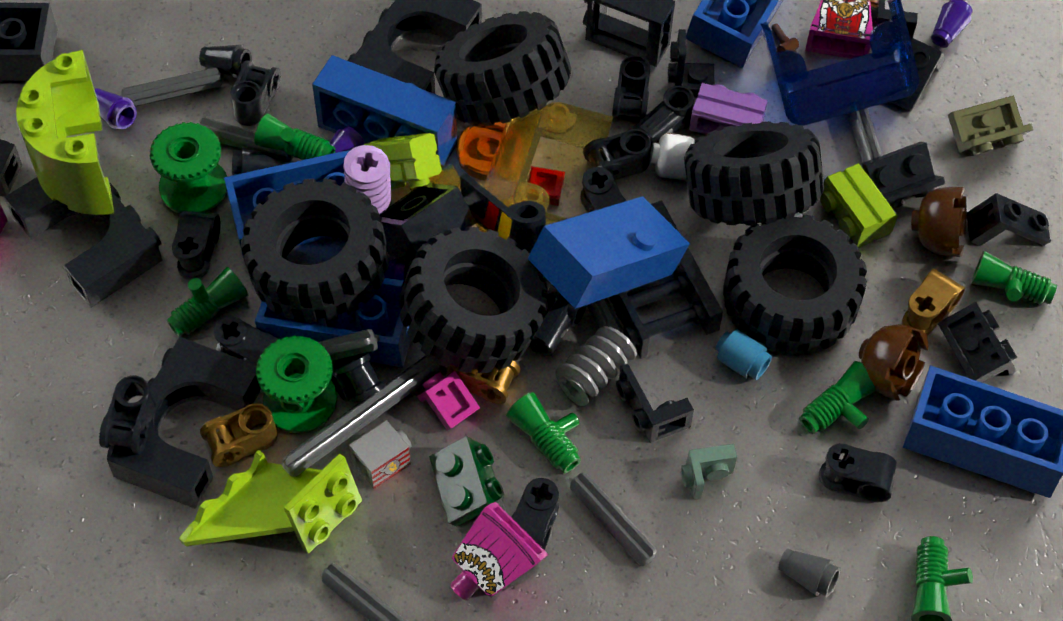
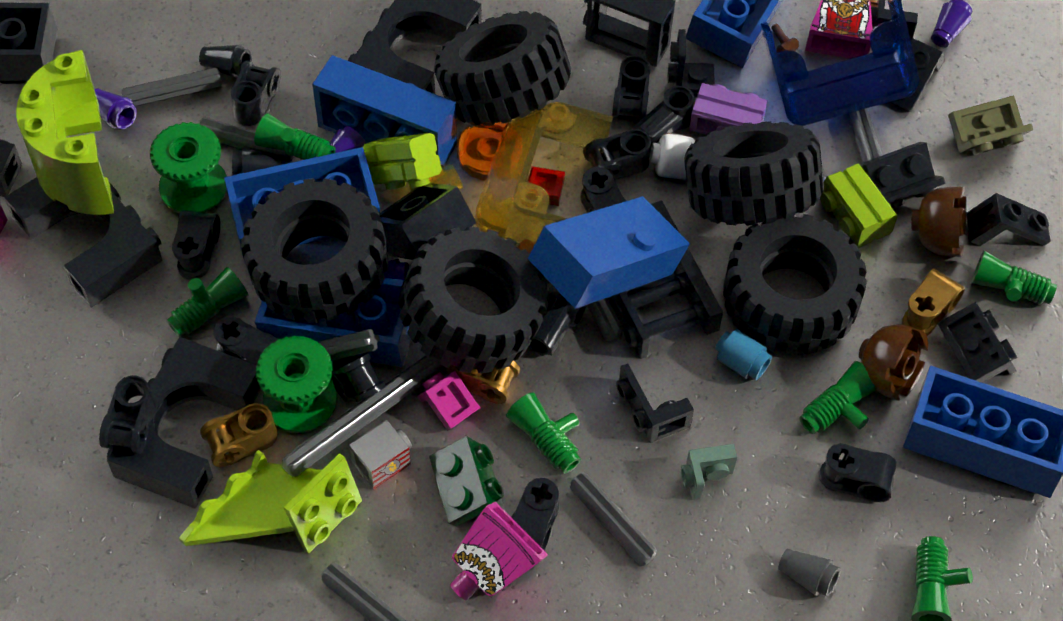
lavender piece [343,145,391,214] -> none
black door [460,173,546,254] -> none
light grey piece [556,326,637,406] -> none

